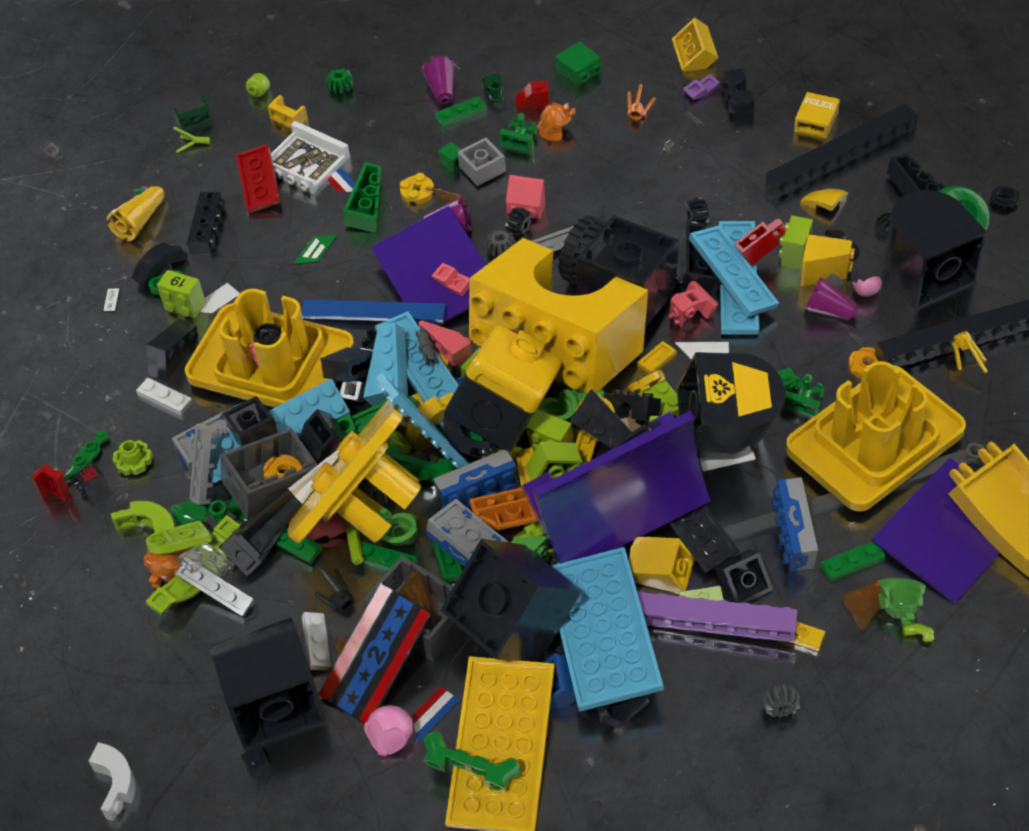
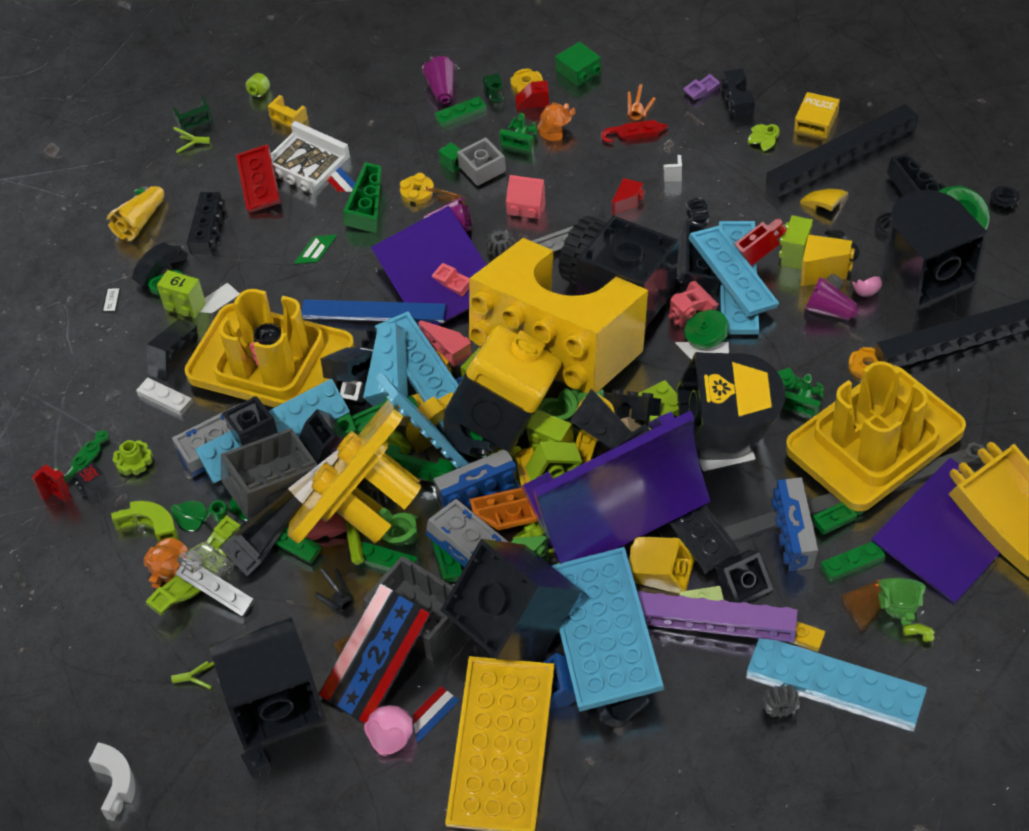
lime tile [146,521,212,554] -> none
light grey hinge [189,423,218,505] -> none
light orange tile [263,455,302,480] -> none
white plate [302,612,331,671] -> none
green gear [326,68,354,95] -> none
clear orange wing [399,570,431,613] -> none
dark grey pin [416,329,437,366] -> none
green plate [423,731,521,792] -> none
black gear [505,207,532,238] -> none
yellow plate [627,369,666,393] -> none
yellow tile [637,341,677,374] -> none
yellow slope [672,17,718,72] -> none
yellow plant [951,331,987,373] -> none
none -> lime plant [171,661,214,689]
none -> yellow tile [510,69,543,93]
none -> red plate [601,120,668,143]
none -> red slope [612,178,645,215]
none -> white panel [664,155,682,182]
none -> green wheel [684,310,729,349]
none -> medium azure plate [747,638,927,728]
none -> lime plate [748,124,780,152]
none -> green plate [811,502,865,535]

